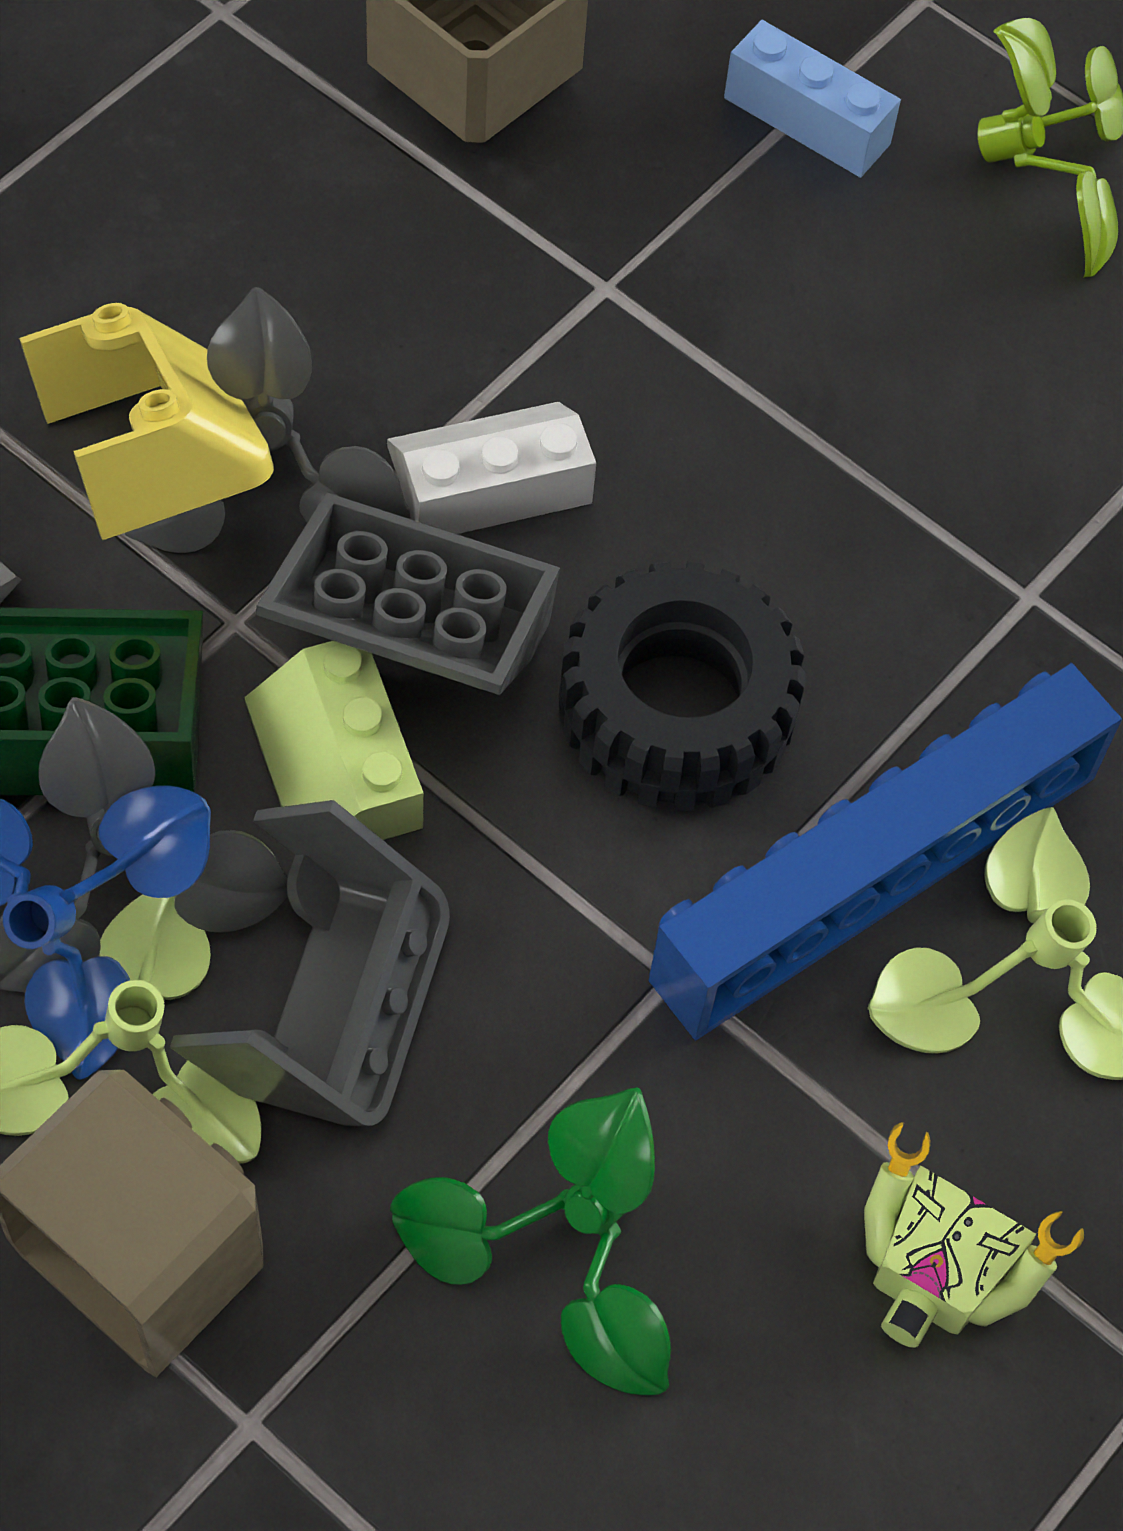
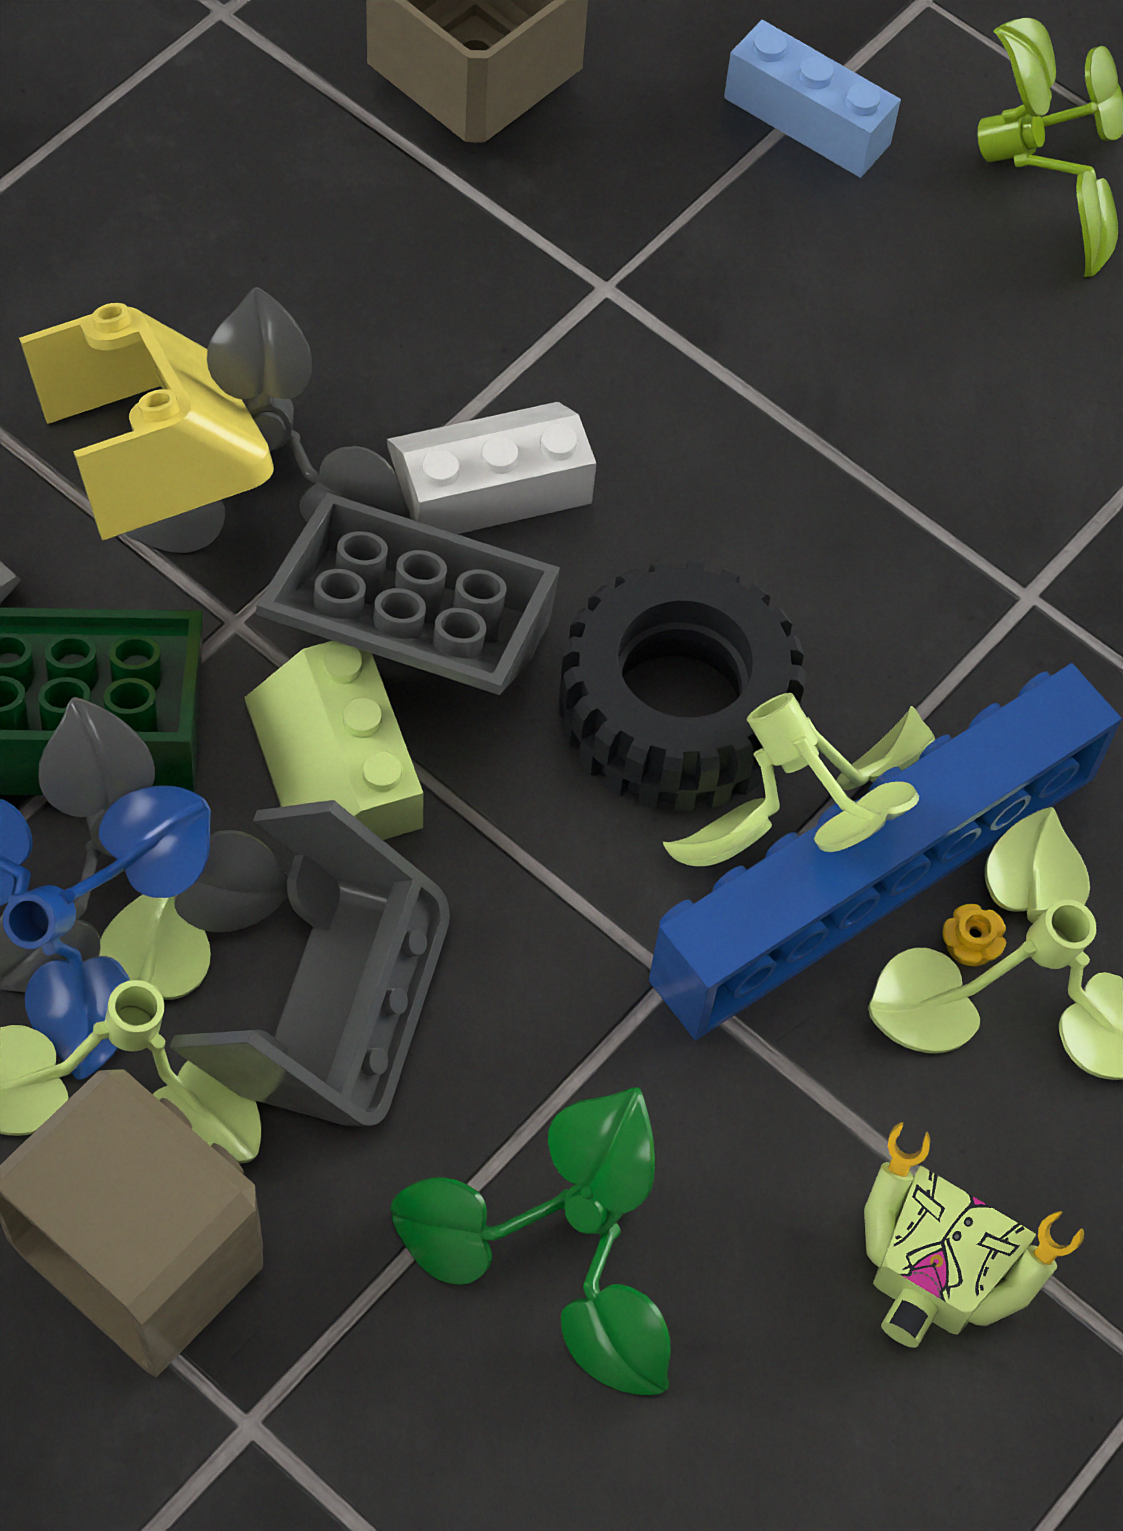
none -> yellowish green plant [663,693,935,866]
none -> yellow plate [942,904,1006,966]

